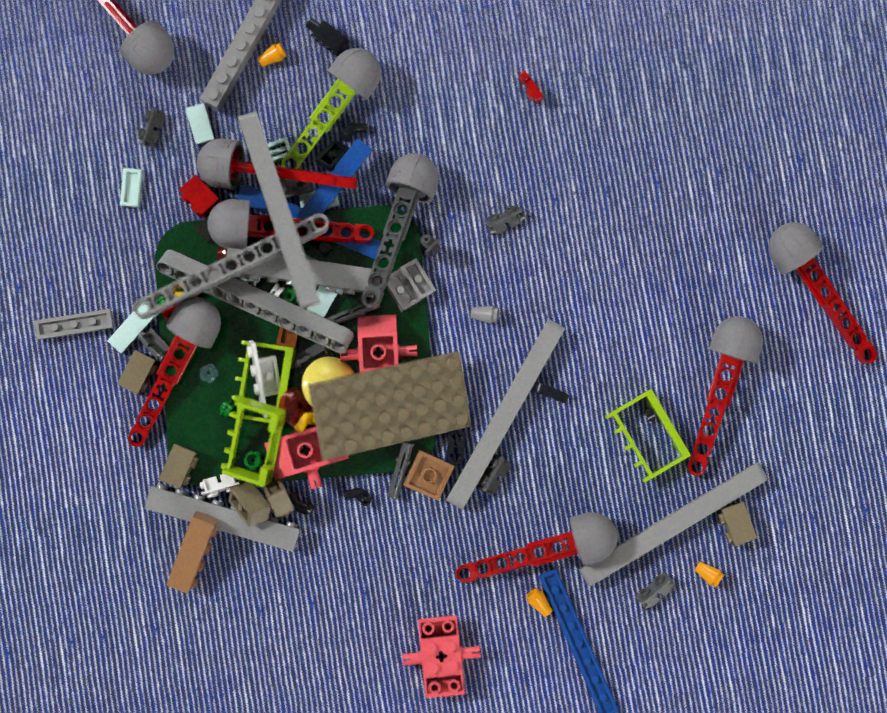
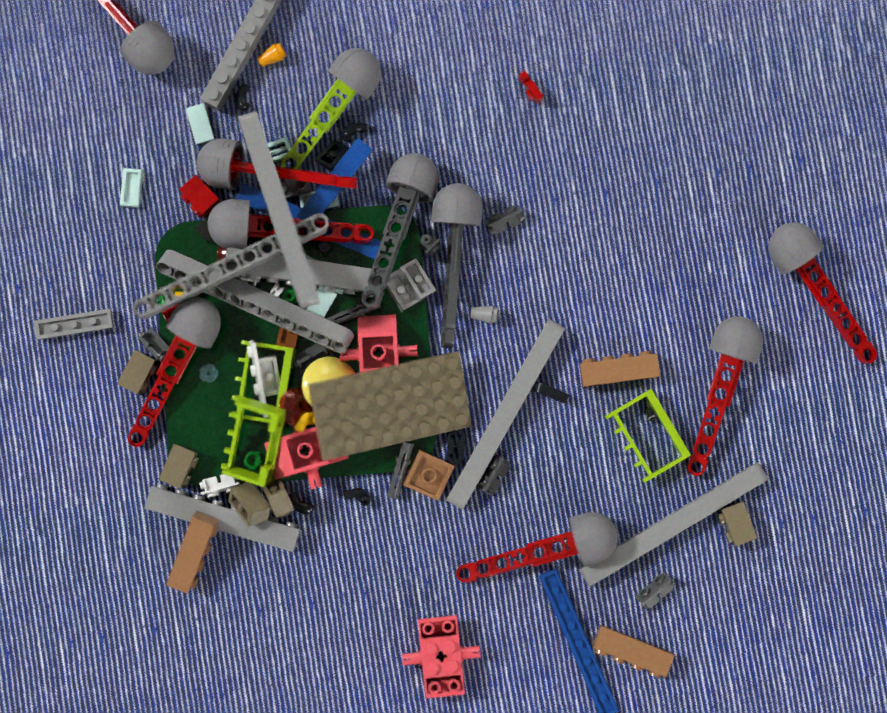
light aqua tile [107,305,158,354] -> none
dark grey hinge [138,107,165,148] -> none
green plate [219,400,237,419] -> none
black piece [305,18,350,57] -> none
light orange cone [526,588,553,617] -> none
light orange cone [694,561,724,587] -> none
none -> black arm [234,83,250,112]
none -> piece [431,183,482,349]
none -> medium nougat brick [579,351,660,387]
none -> medium nougat brick [592,625,675,678]

